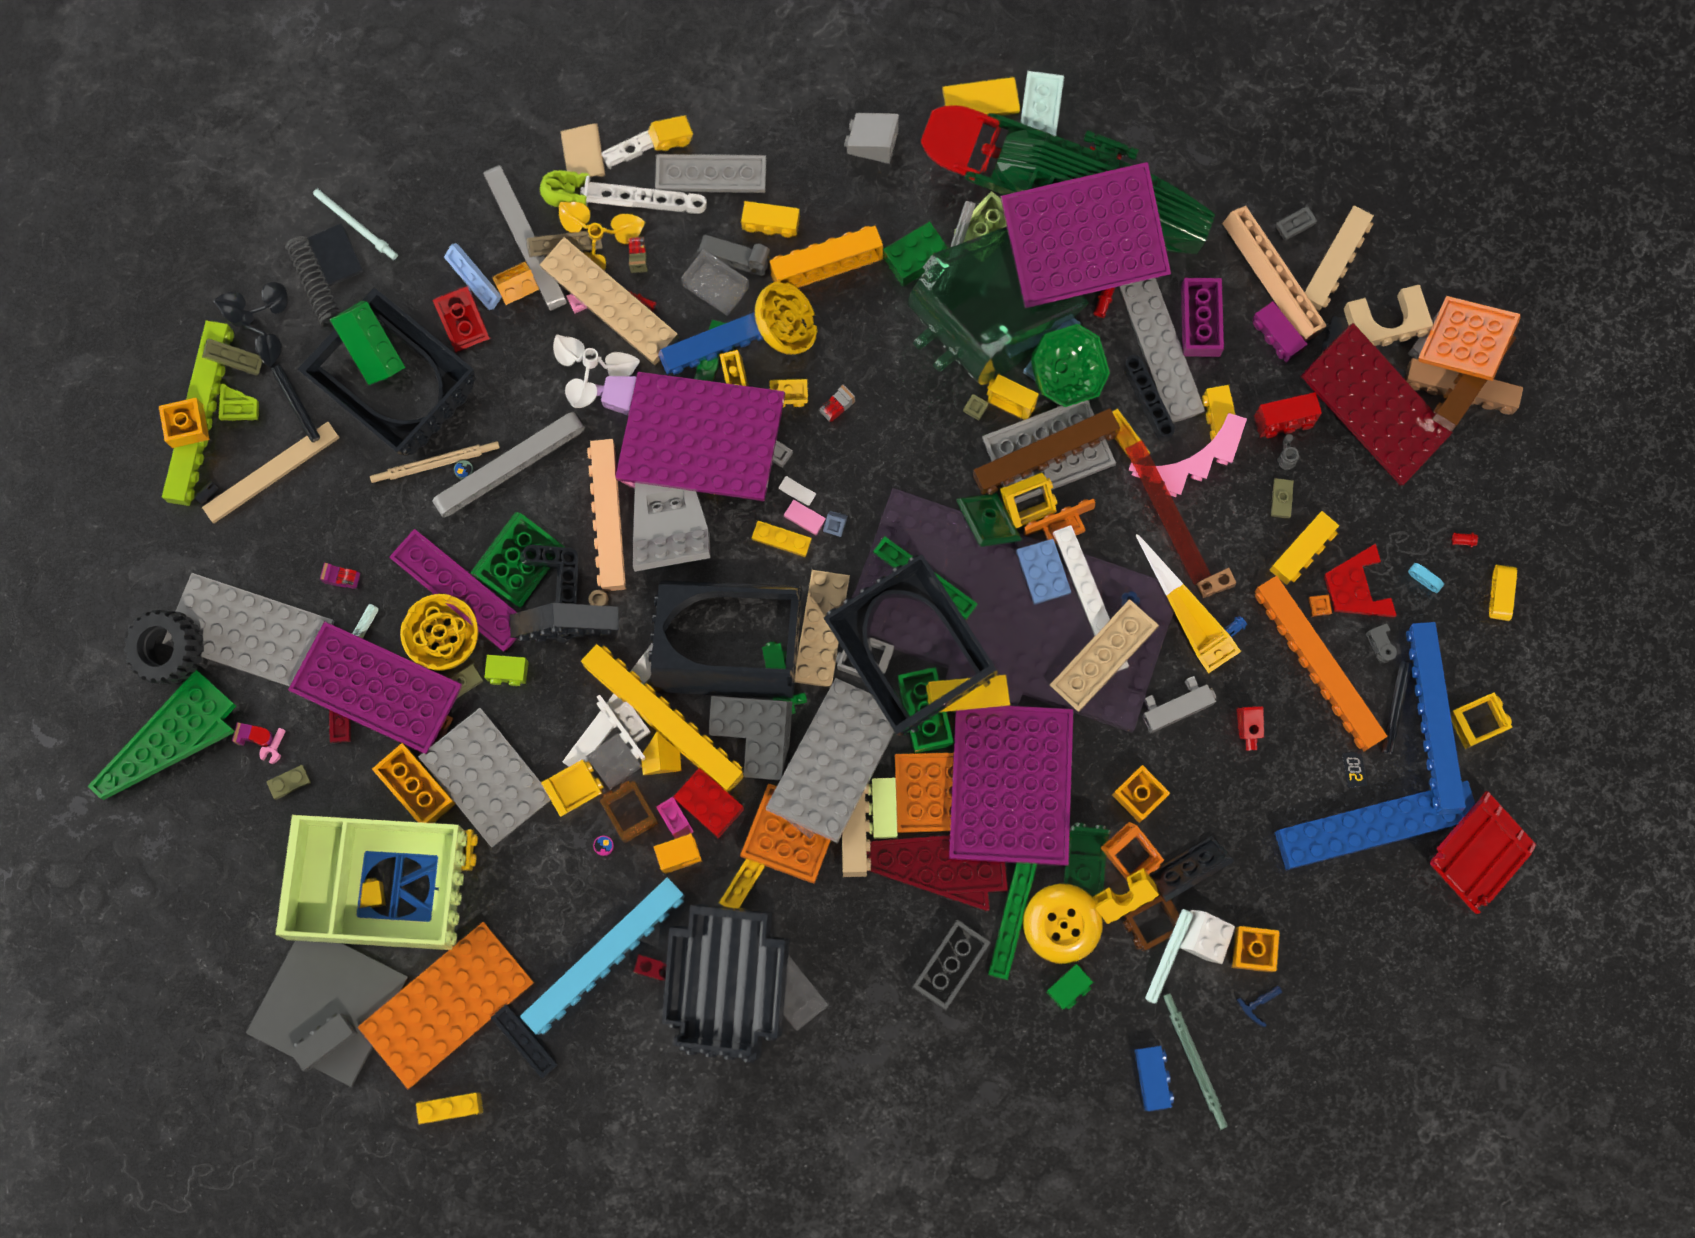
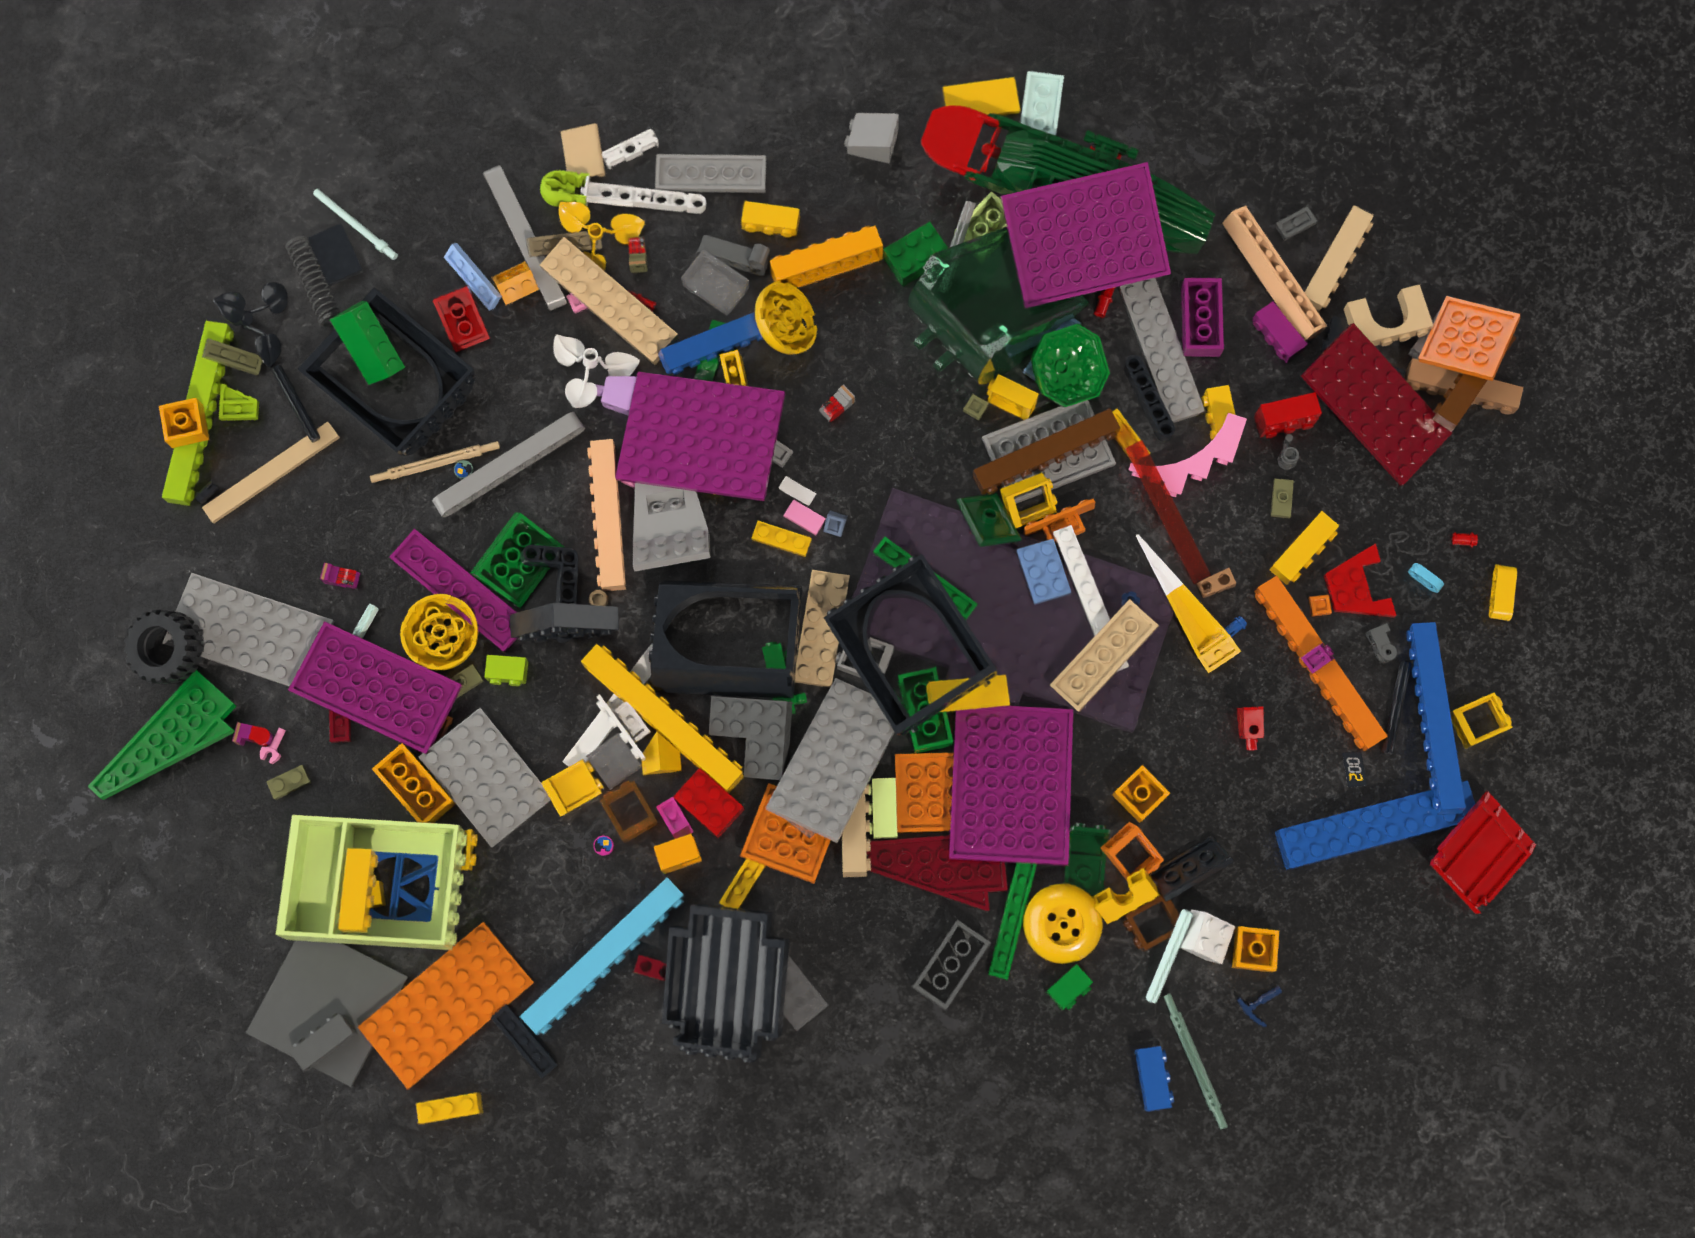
yellow brick [648,116,693,151] -> none
yellow bracket [770,379,808,407] -> none
light grey brick [1142,676,1216,734] -> none
none -> yellow brick [338,848,378,933]
none -> magenta bracket [1301,643,1334,674]

